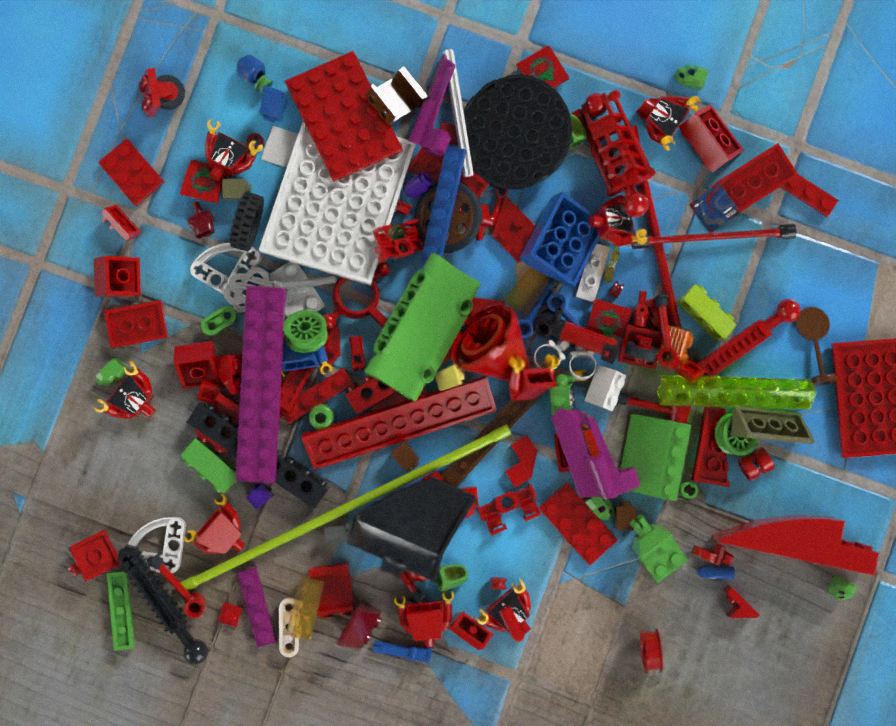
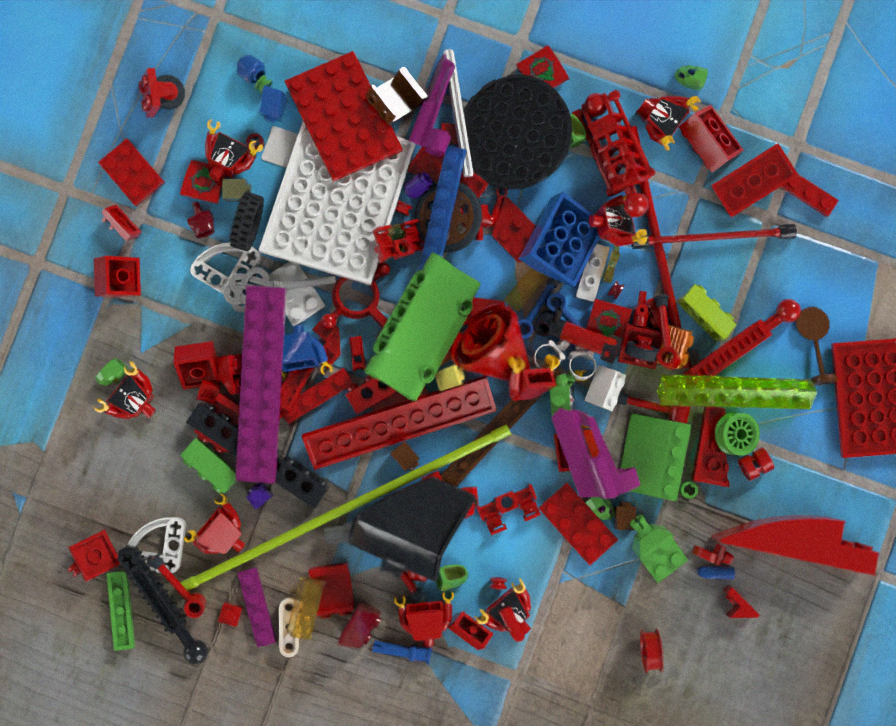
red plate [104,300,169,349] -> none
bright green plate [201,306,238,336] -> none
bright green wheel [283,310,328,353] -> none
bright green head [308,404,334,429] -> none
red tile [505,435,537,488] -> none
red tile [676,360,705,383] -> none
sticker [690,183,740,233] -> none
olive slope [731,406,815,444] -> none
bright green rock [828,576,858,600] -> none

